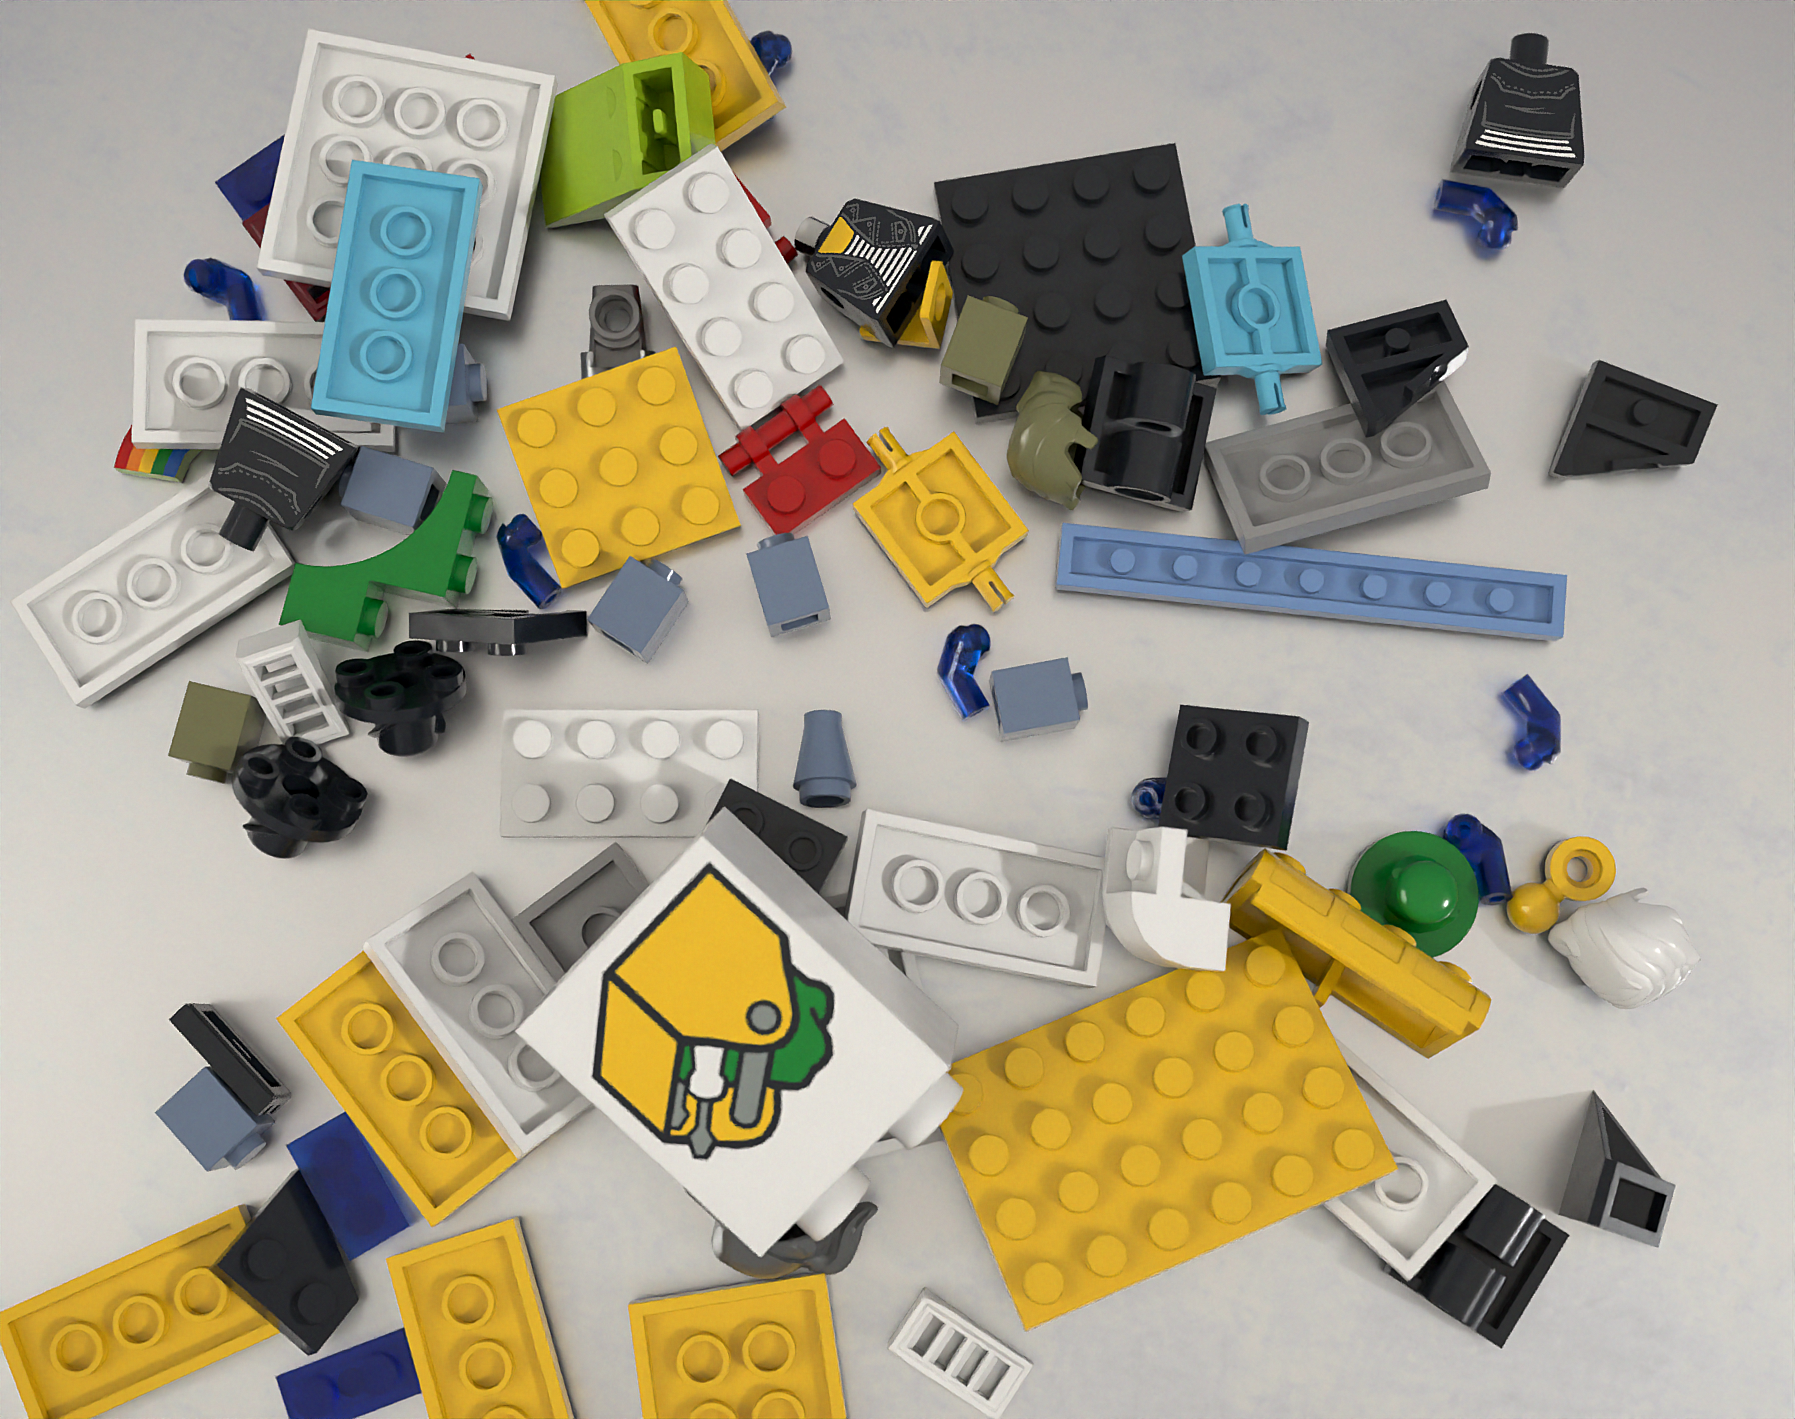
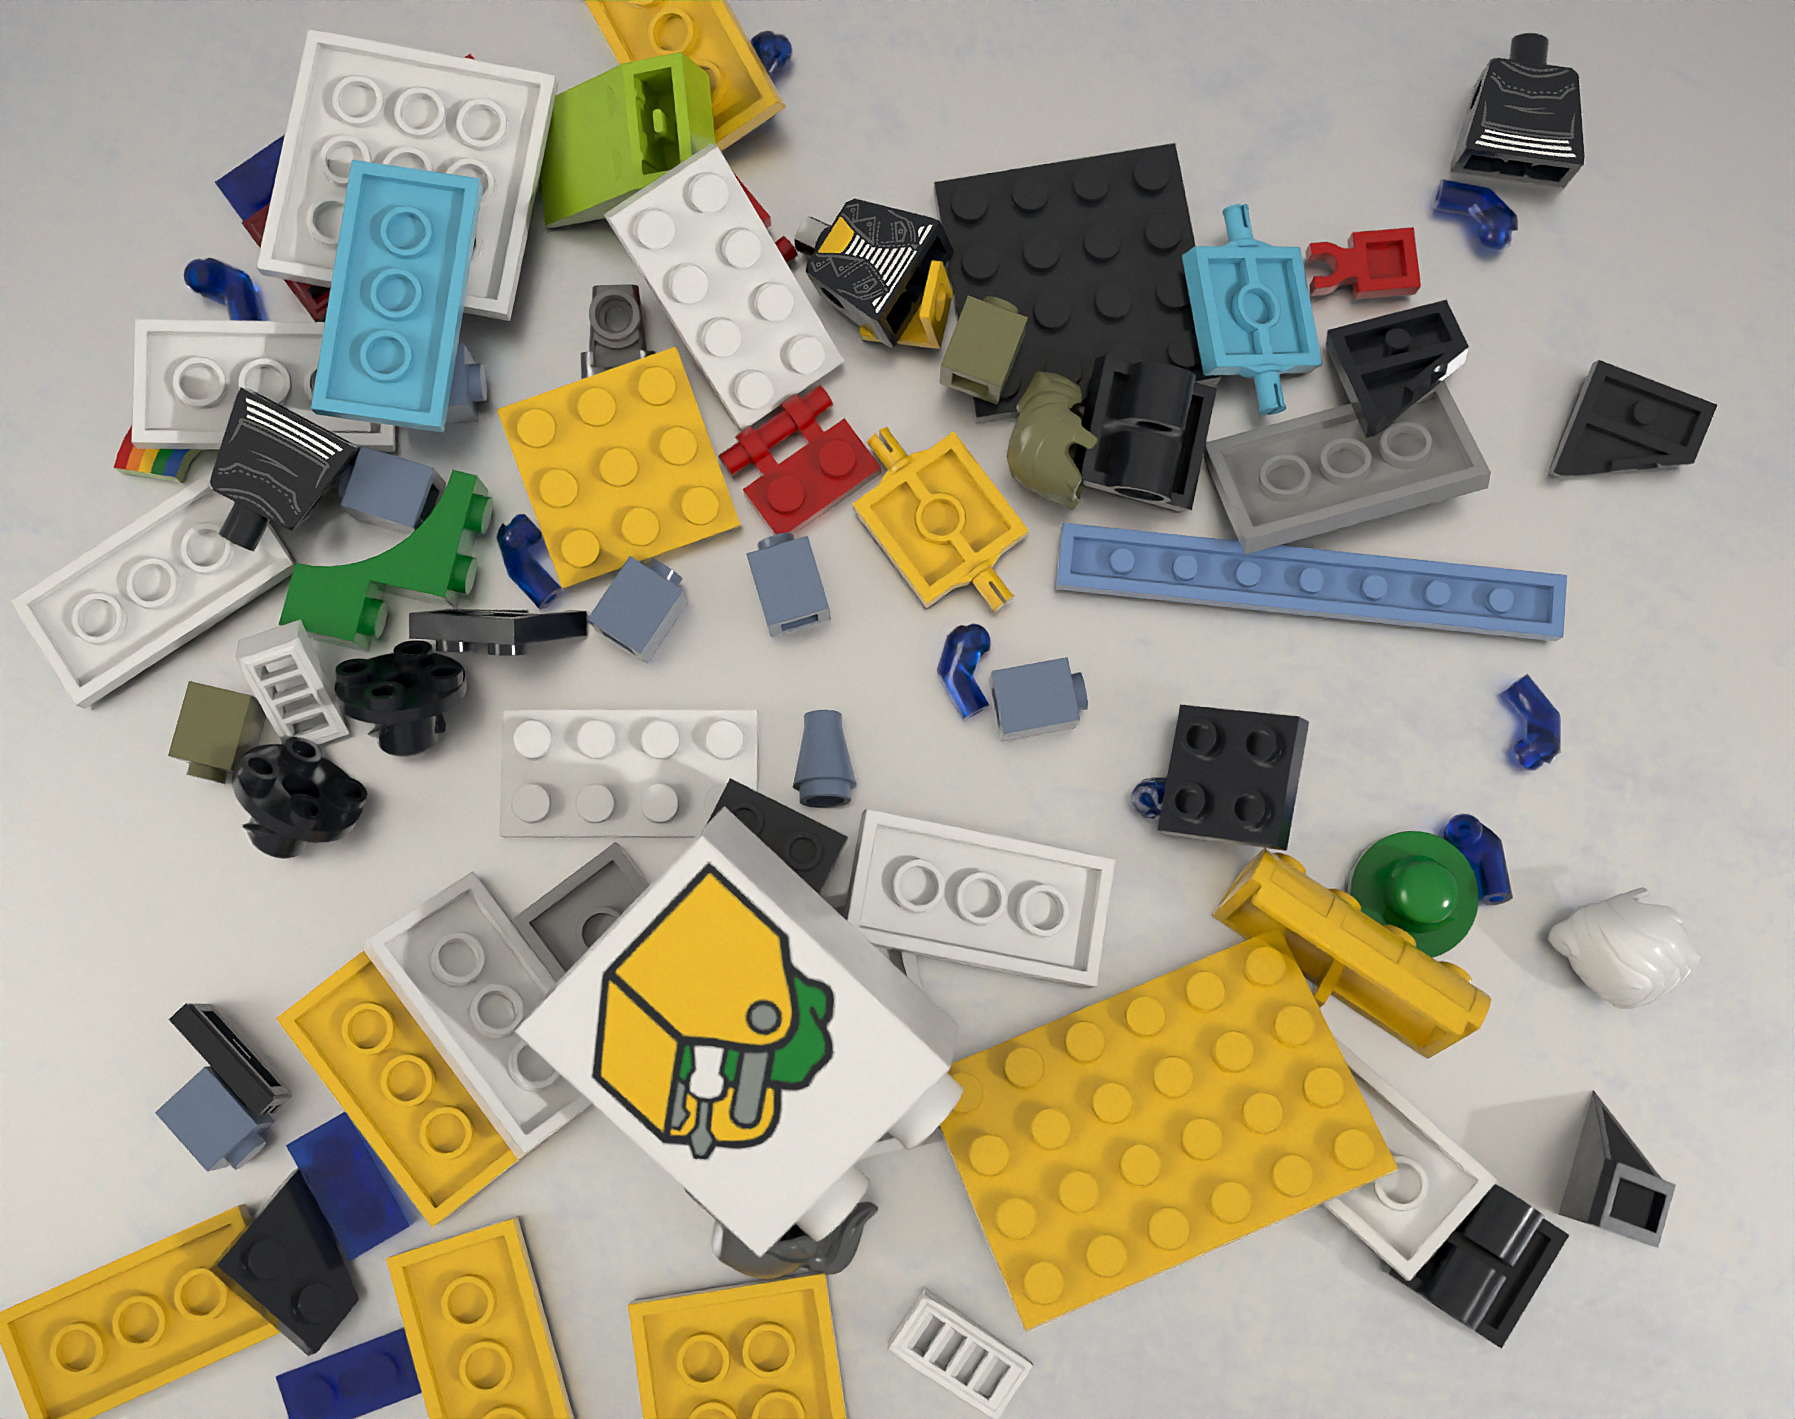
white brick [1102,827,1231,971] -> none
yellow plate [1507,836,1616,934] -> none
none -> red plate [1305,227,1421,300]

